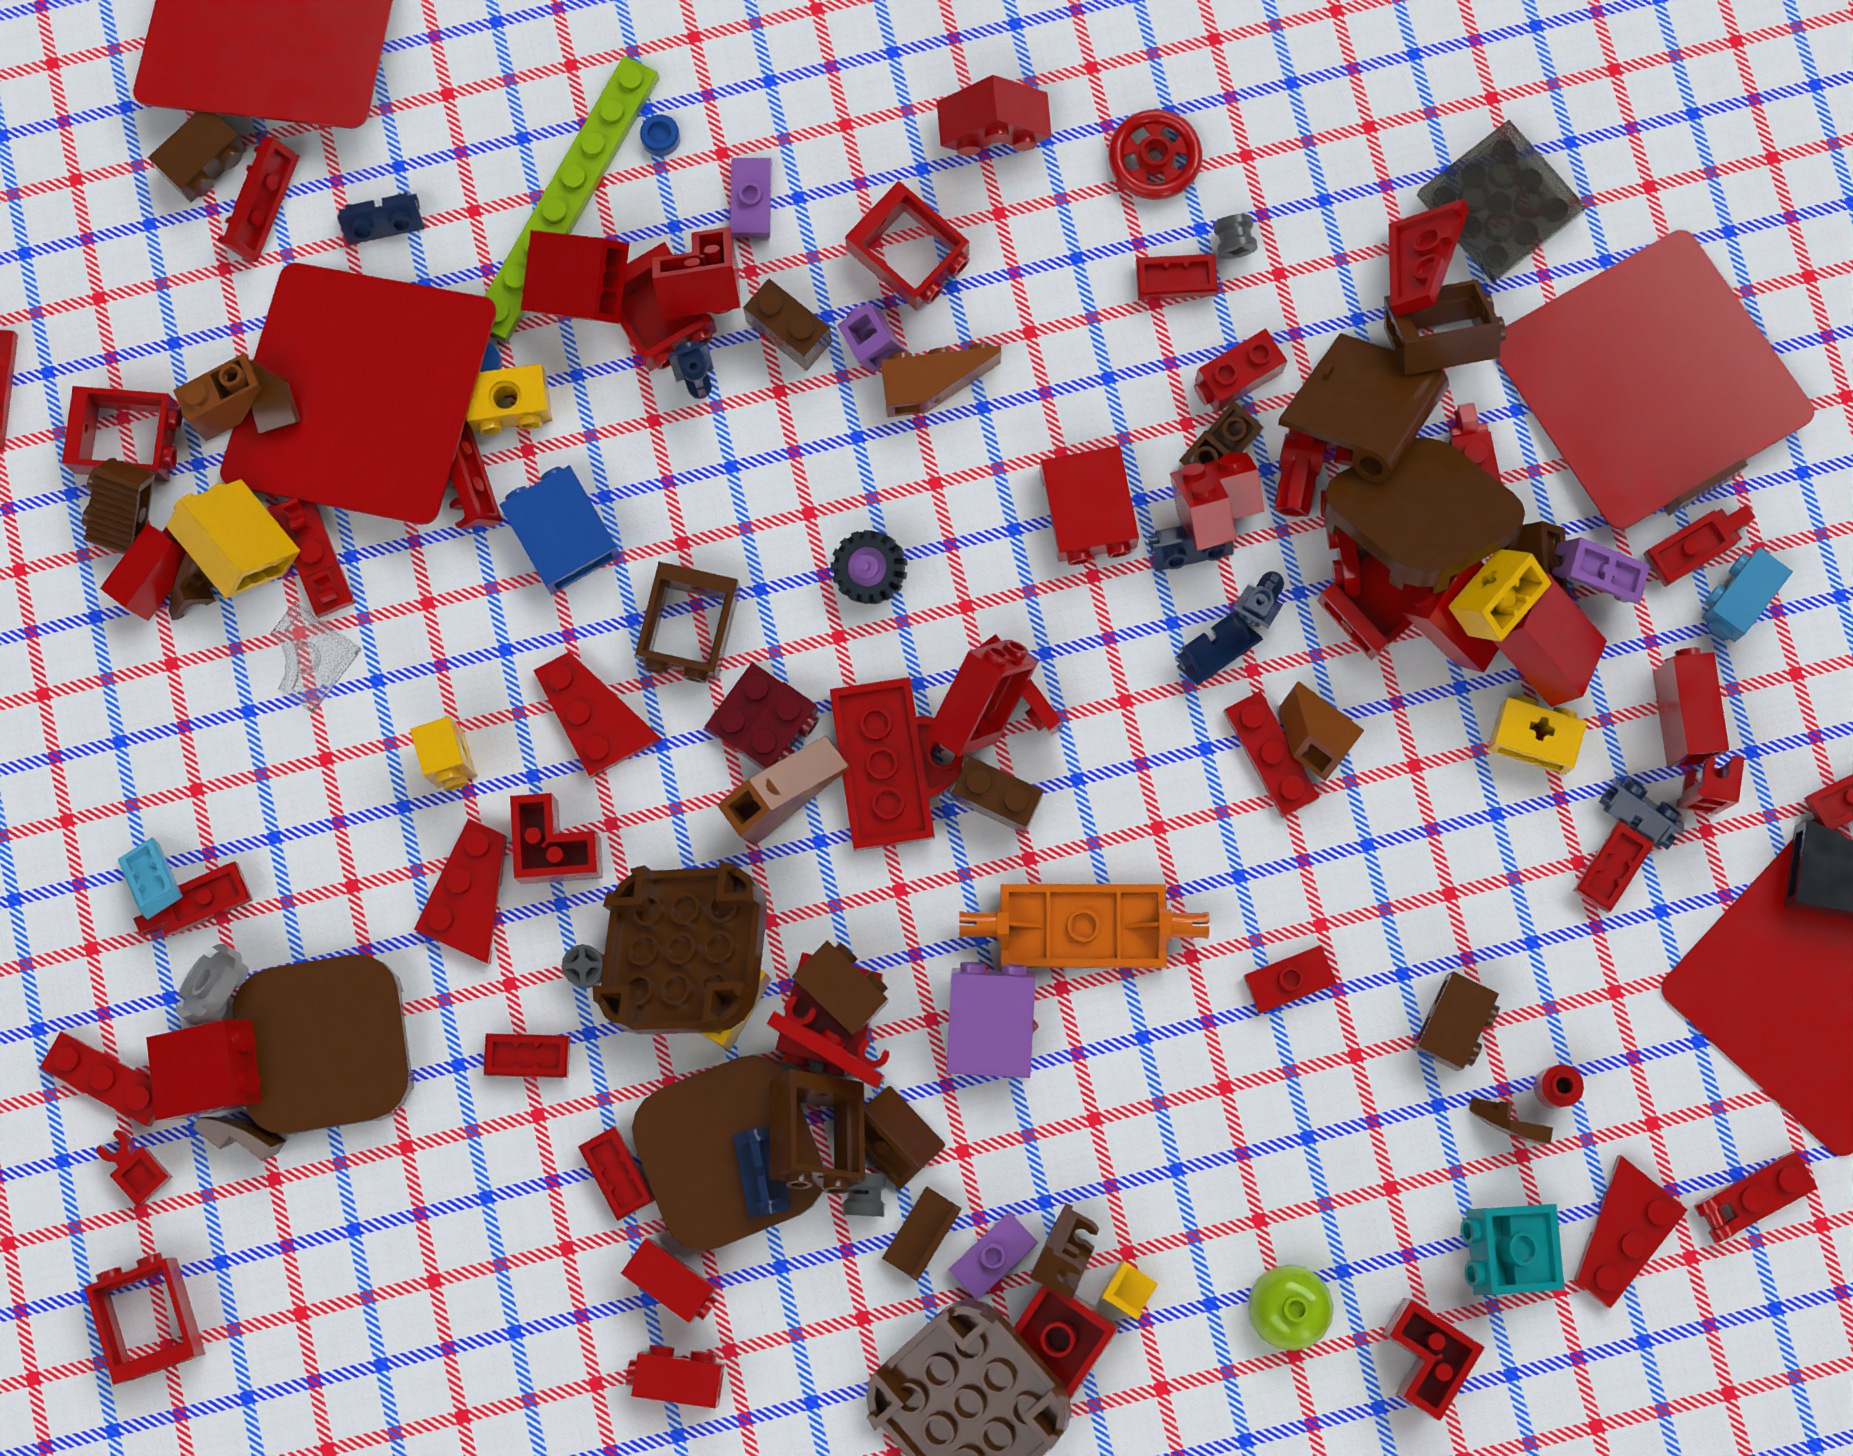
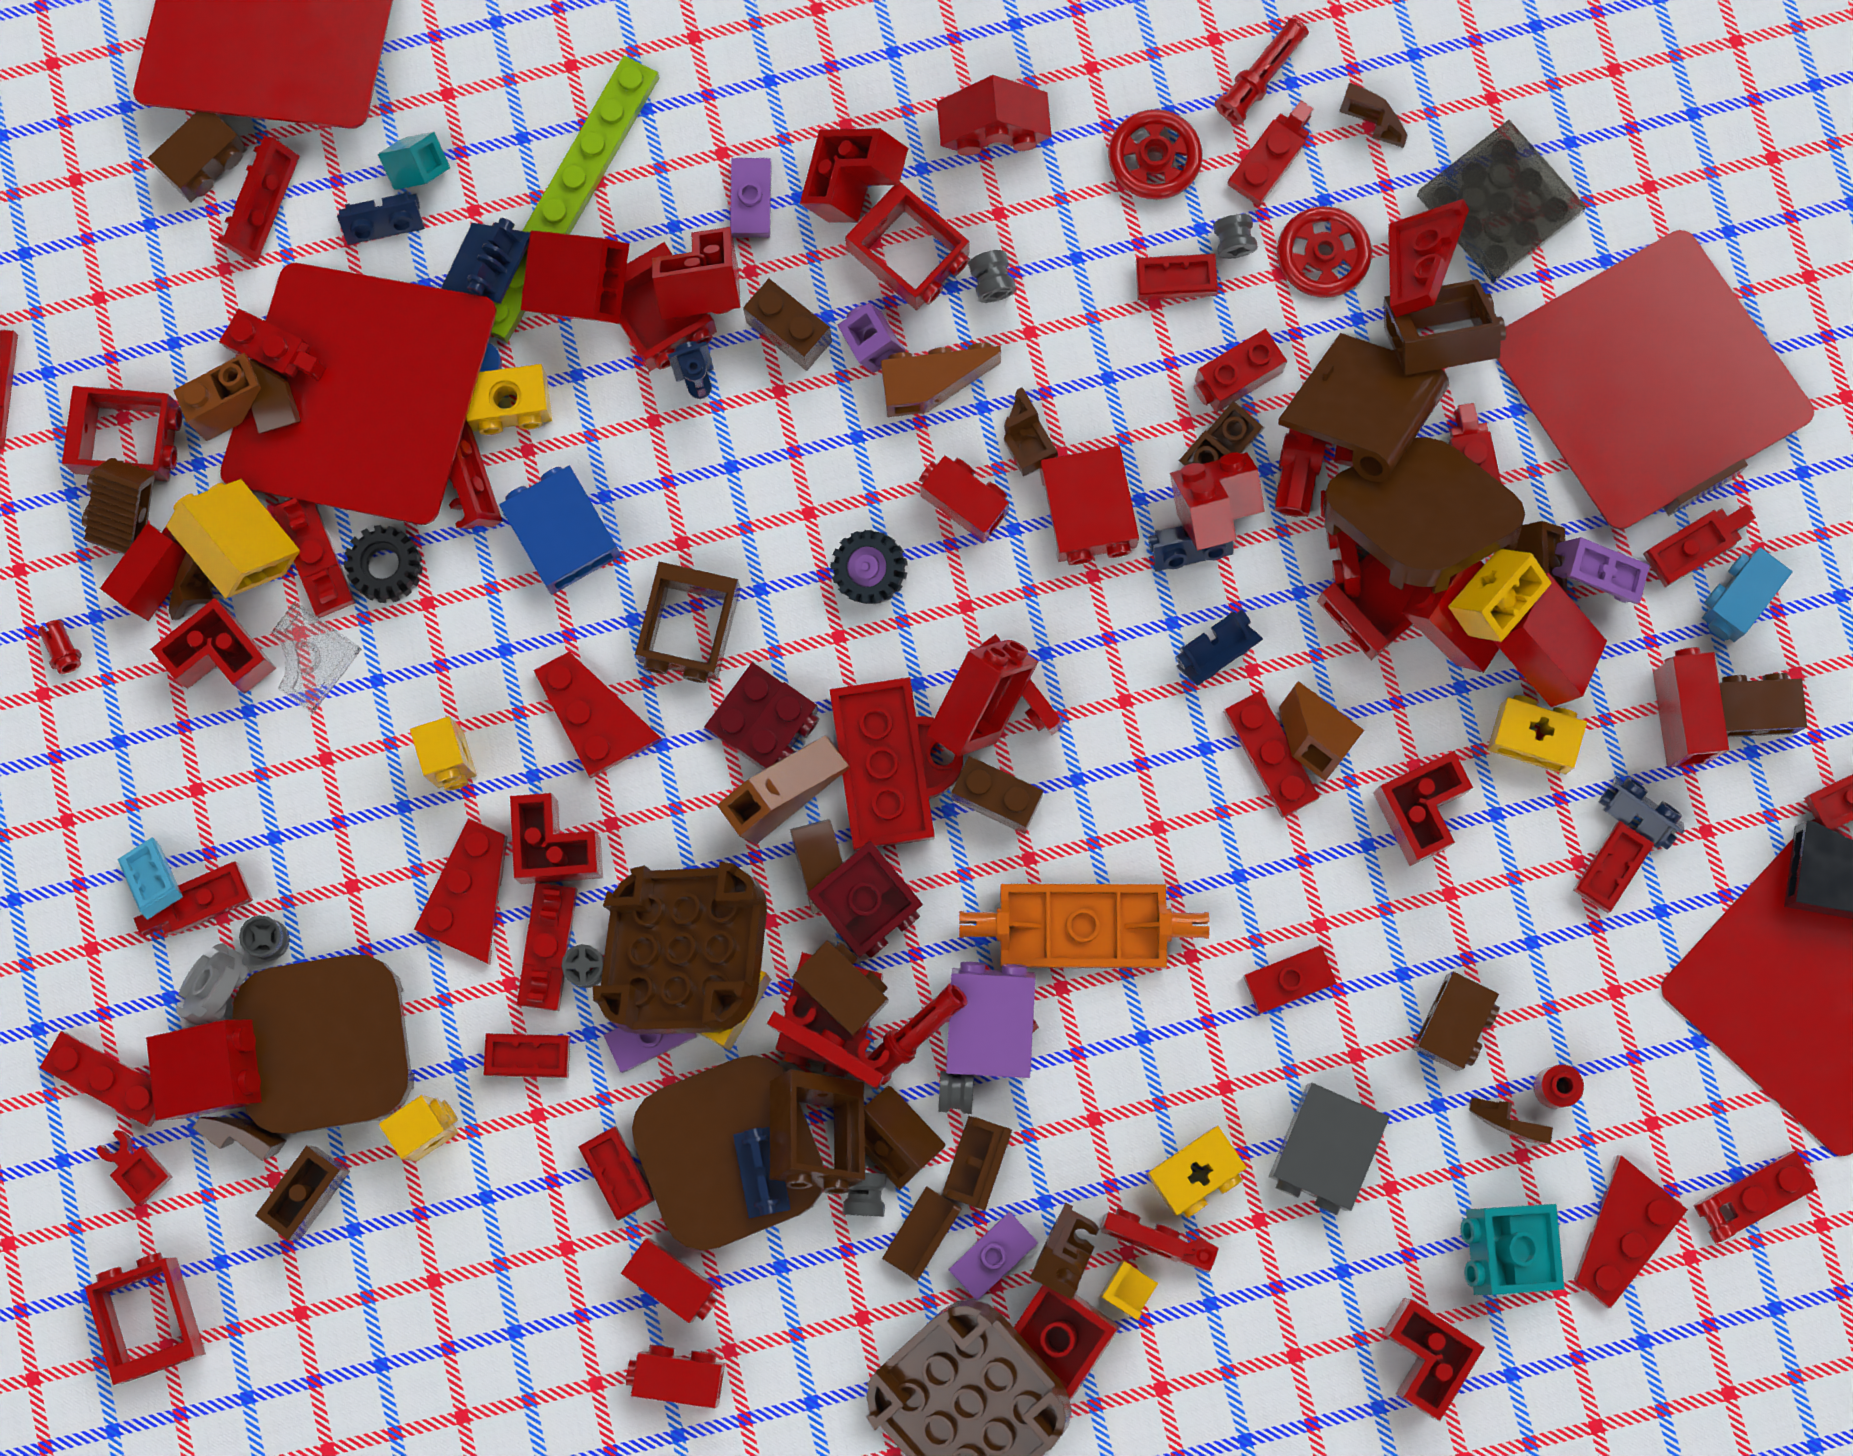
blue tile [640,114,680,157] -> none
dark blue hinge [1233,571,1284,628] -> none
lime cylinder [1248,1265,1334,1351] -> none
red hinge [1676,756,1745,814] -> none
none -> red pin [38,620,82,674]
none -> red brick [150,598,276,694]
none -> red hinge [219,308,326,381]
none -> dark grey wheel [239,915,290,961]
none -> reddish brown brick [255,1145,350,1241]
none -> black tyre [344,525,423,603]
none -> teal panel [378,132,450,190]
none -> yellow brick [379,1095,459,1161]
none -> dark blue hinge [441,218,530,304]
none -> red plate [517,883,578,1011]
none -> medium lavender plate [604,1028,697,1073]
none -> reddish brown slope [790,819,843,914]
none -> red brick [800,128,908,223]
none -> dark red plate [806,840,923,958]
none -> red pin [865,984,967,1085]
none -> red brick [919,455,1009,543]
none -> dark grey wheel [938,1071,974,1114]
none -> reddish brown hinge [941,1116,1012,1211]
none -> dark grey wheel [968,250,1016,303]
none -> reddish brown slope [1004,387,1058,476]
none -> red hinge [1099,1209,1219,1273]
none -> yellow brick [1146,1126,1247,1218]
none -> red pin [1215,18,1309,125]
none -> red hinge [1227,100,1314,206]
none -> dark grey brick [1268,1083,1390,1215]
none -> red plate [1277,206,1372,298]
none -> reddish brown slope [1339,83,1408,148]
none -> red brick [1373,751,1473,866]
none -> reddish brown brick [1719,673,1807,737]

